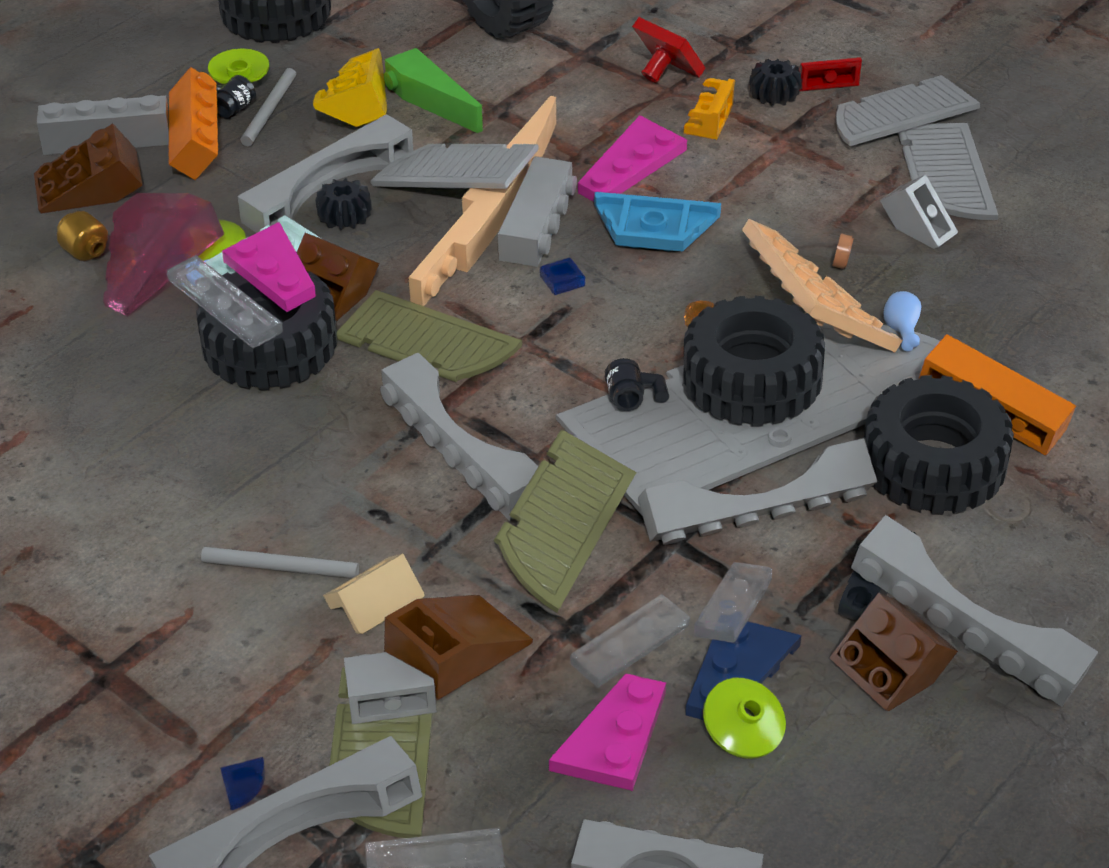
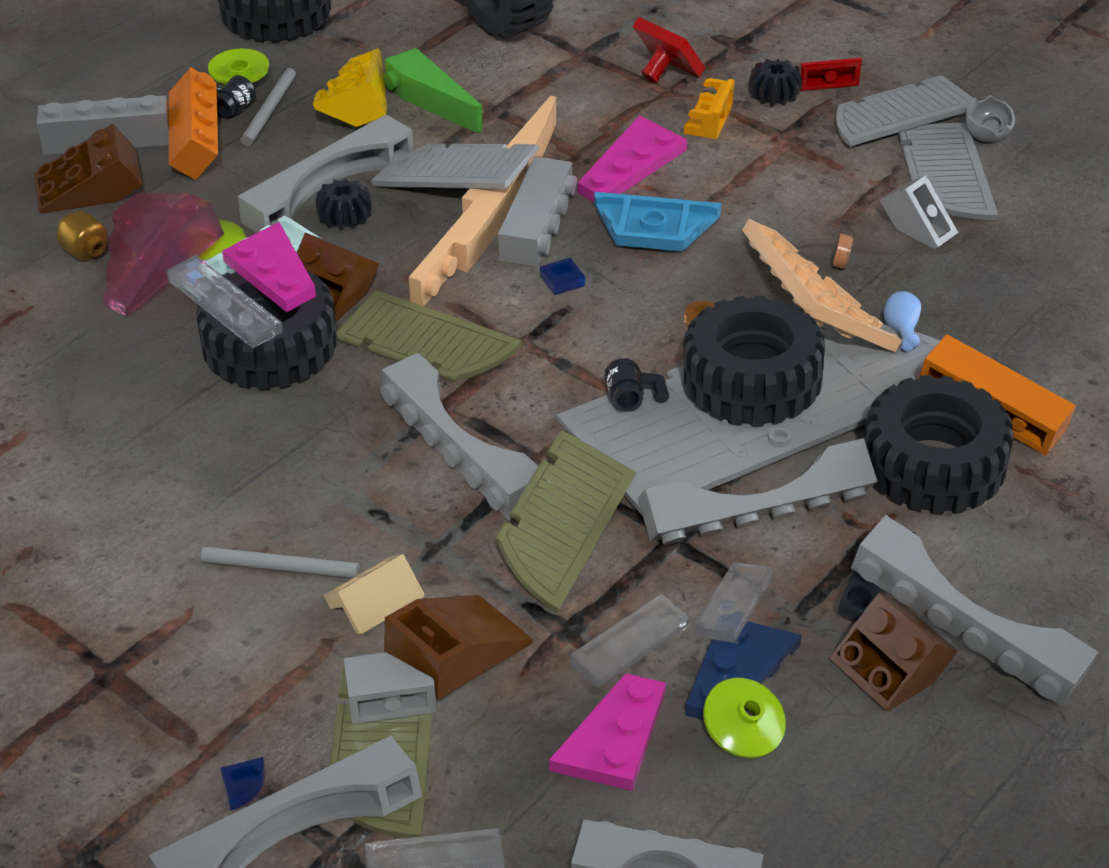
none -> light grey hair [966,95,1015,142]

